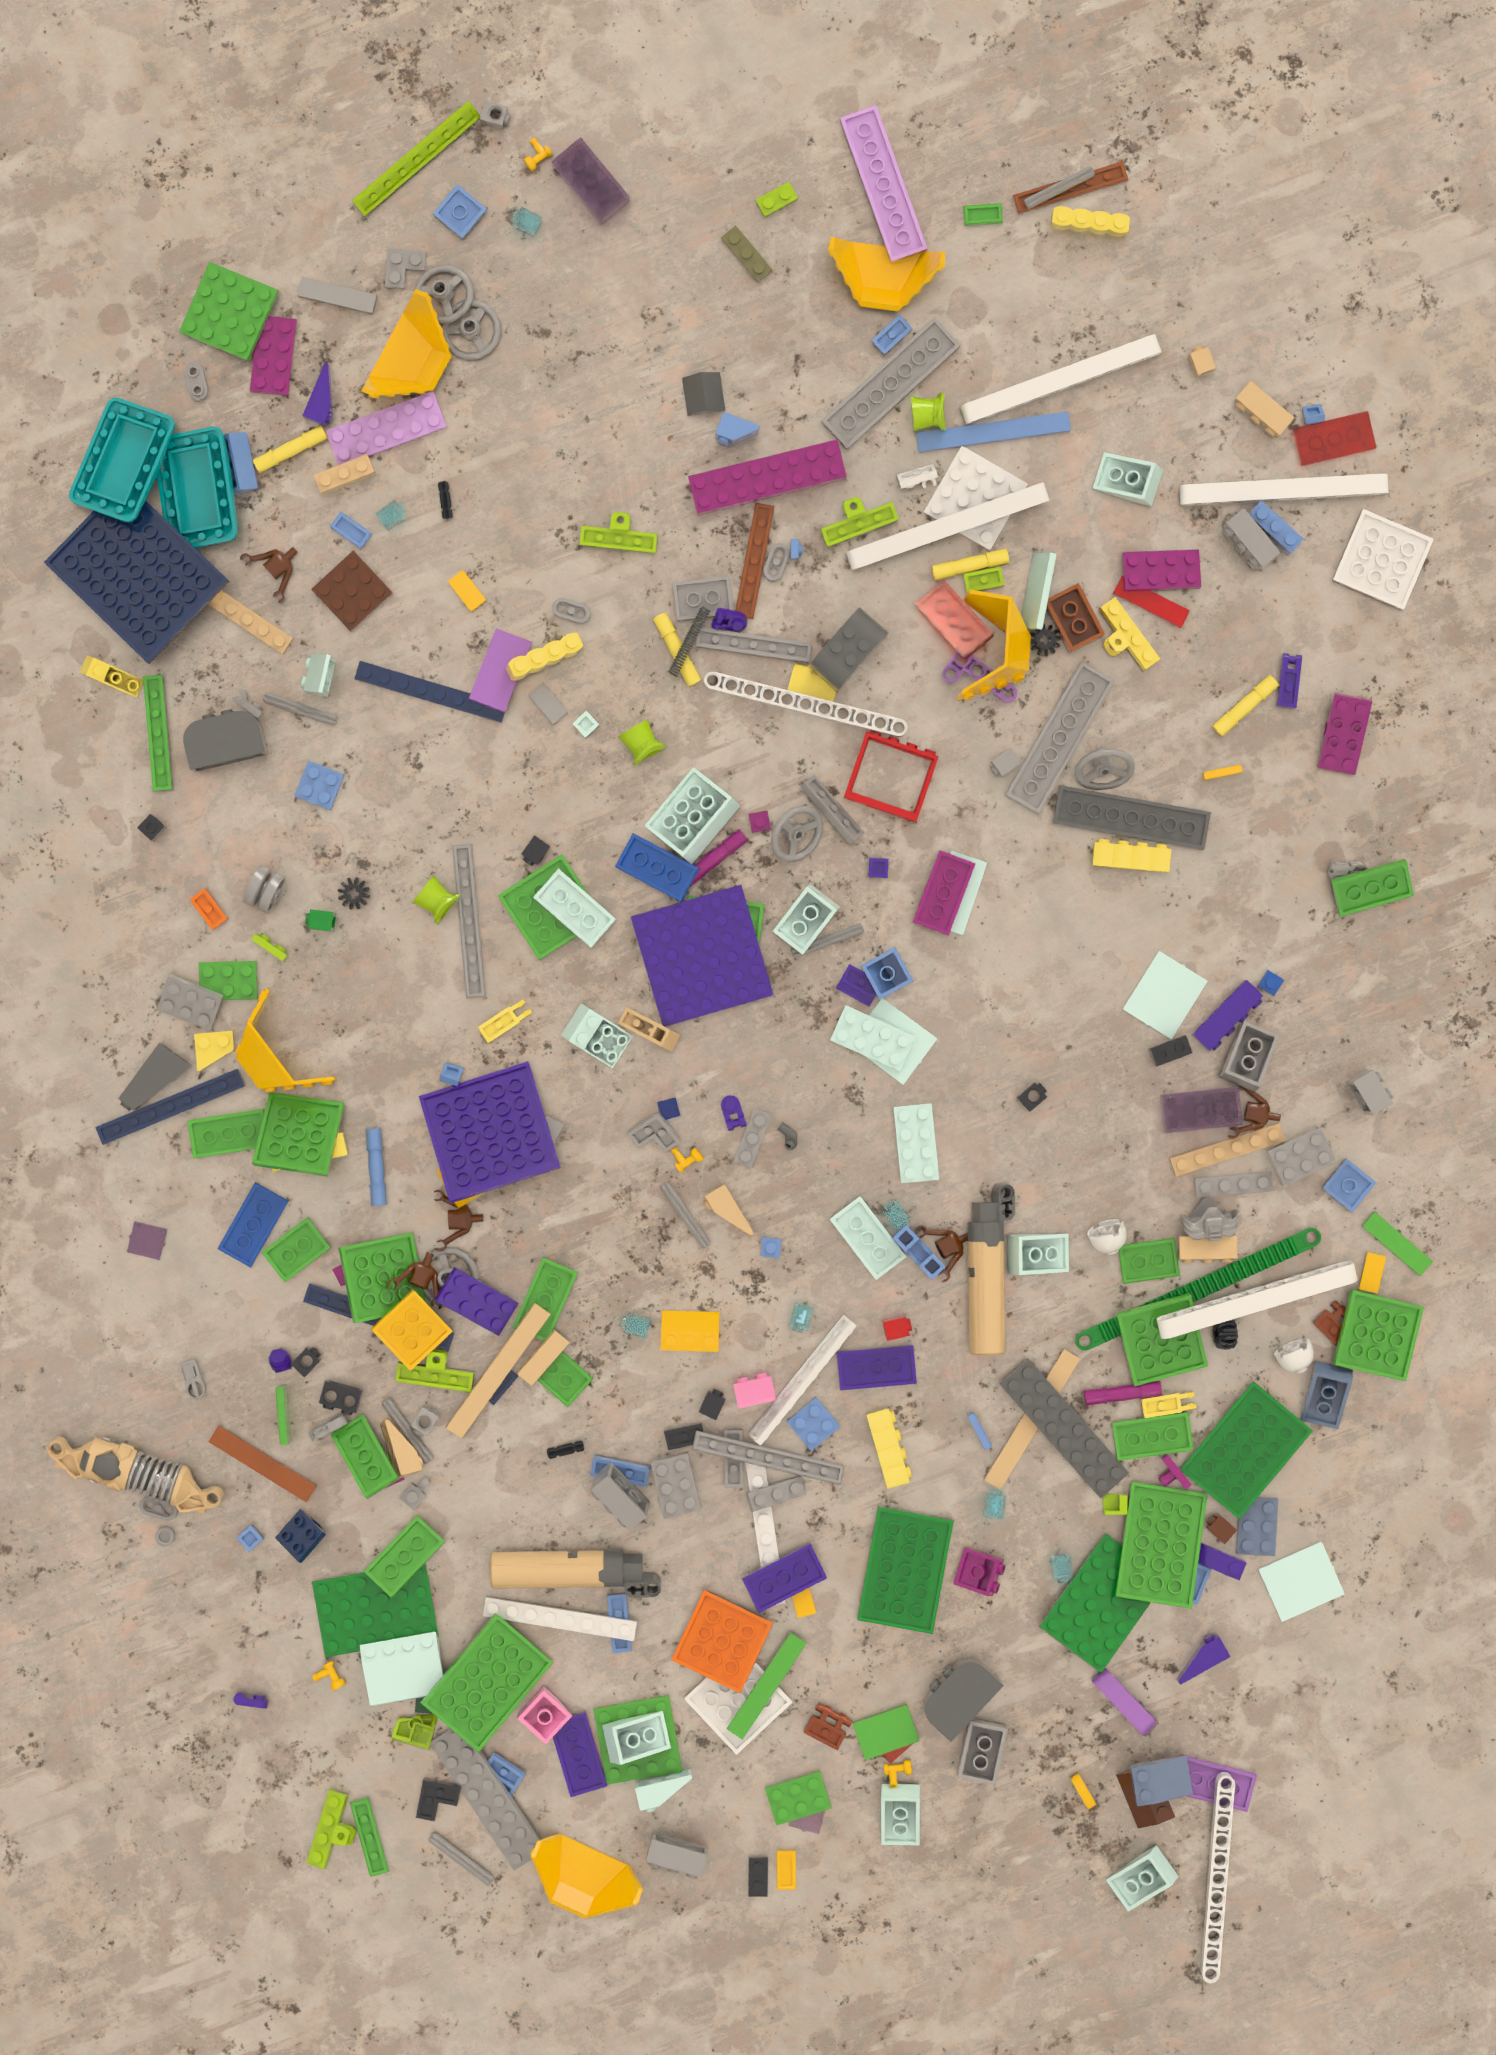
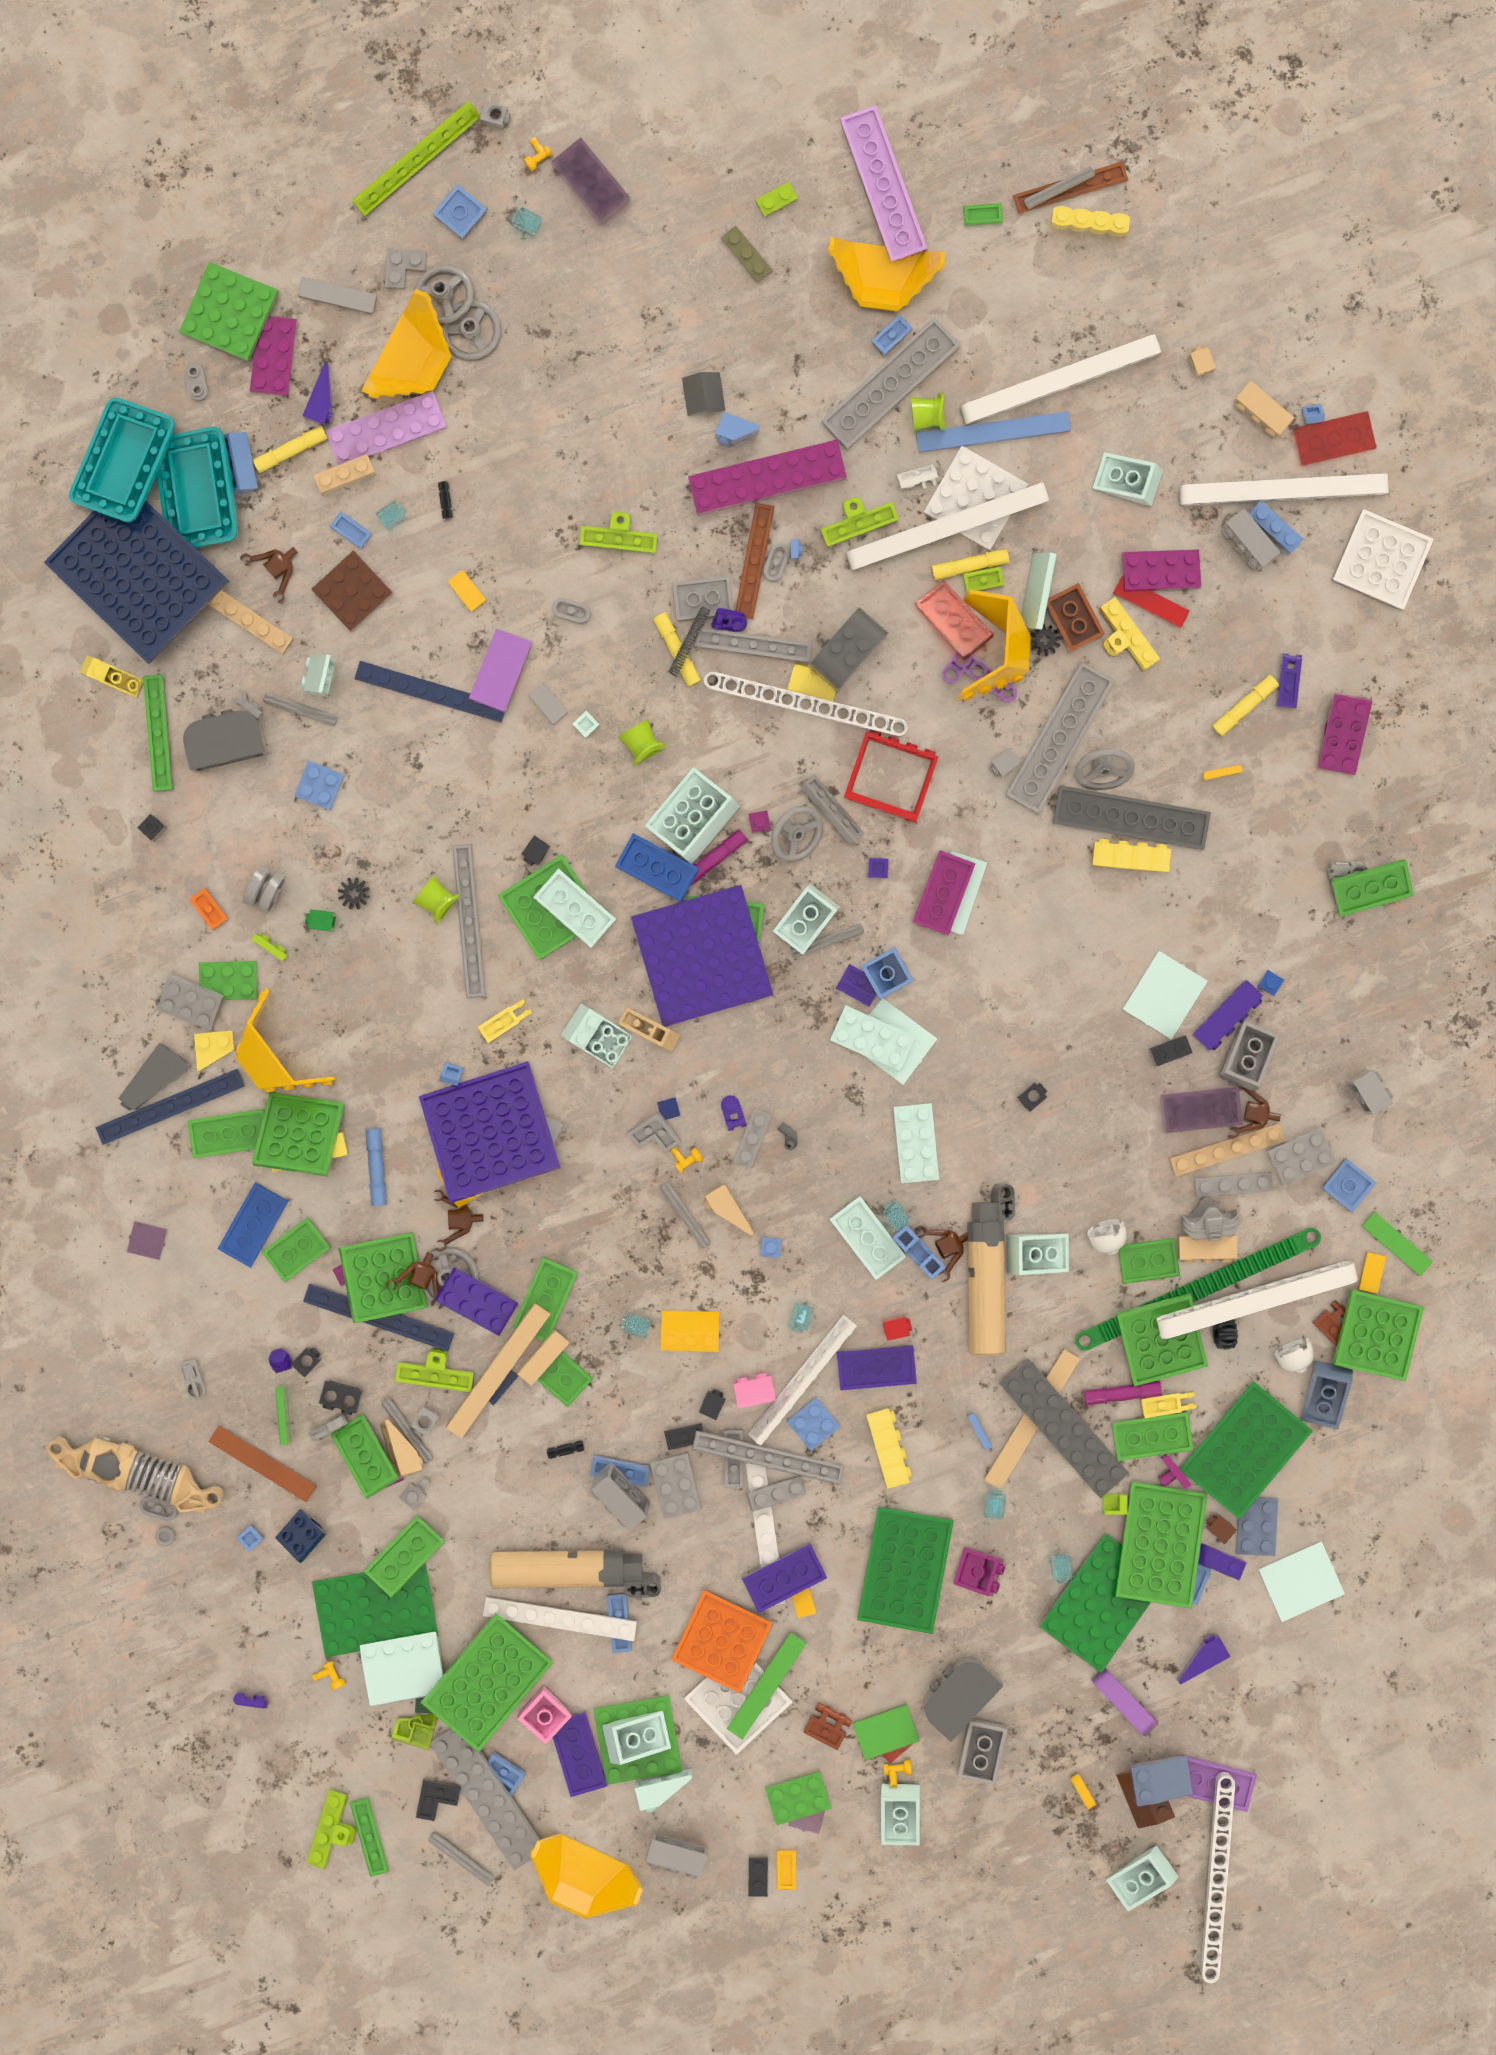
yellow plate [371,1289,453,1371] -> none
light yellow brick [506,633,583,681] -> none

